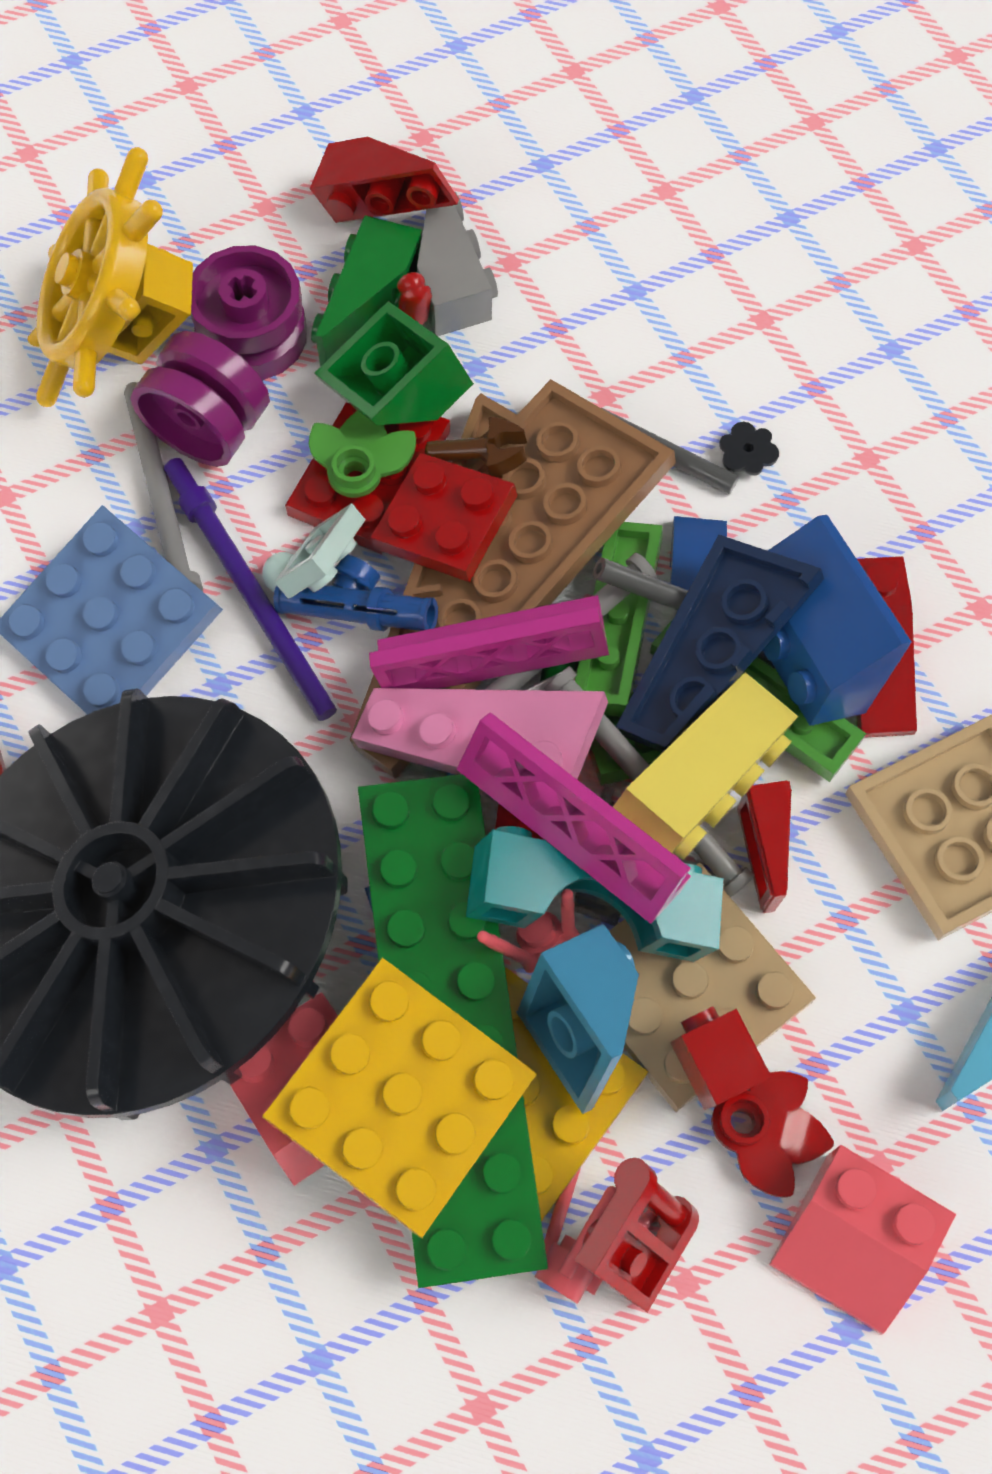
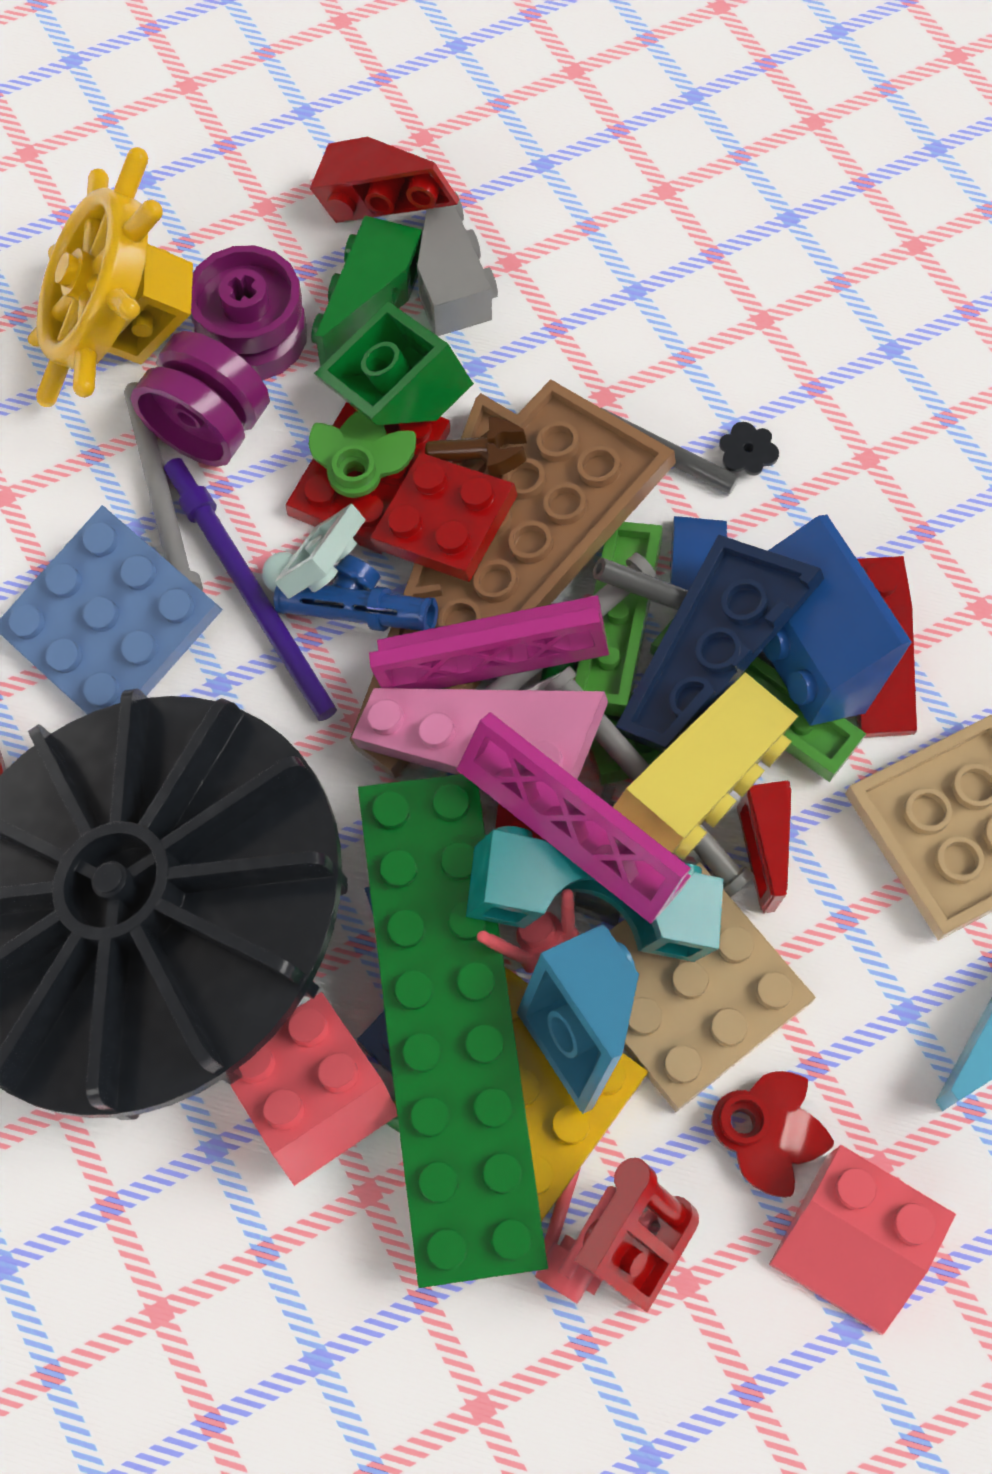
yellow plate [262,957,537,1238] -> none
red arm [397,272,432,325] -> none
red brick [670,1006,772,1110] -> none

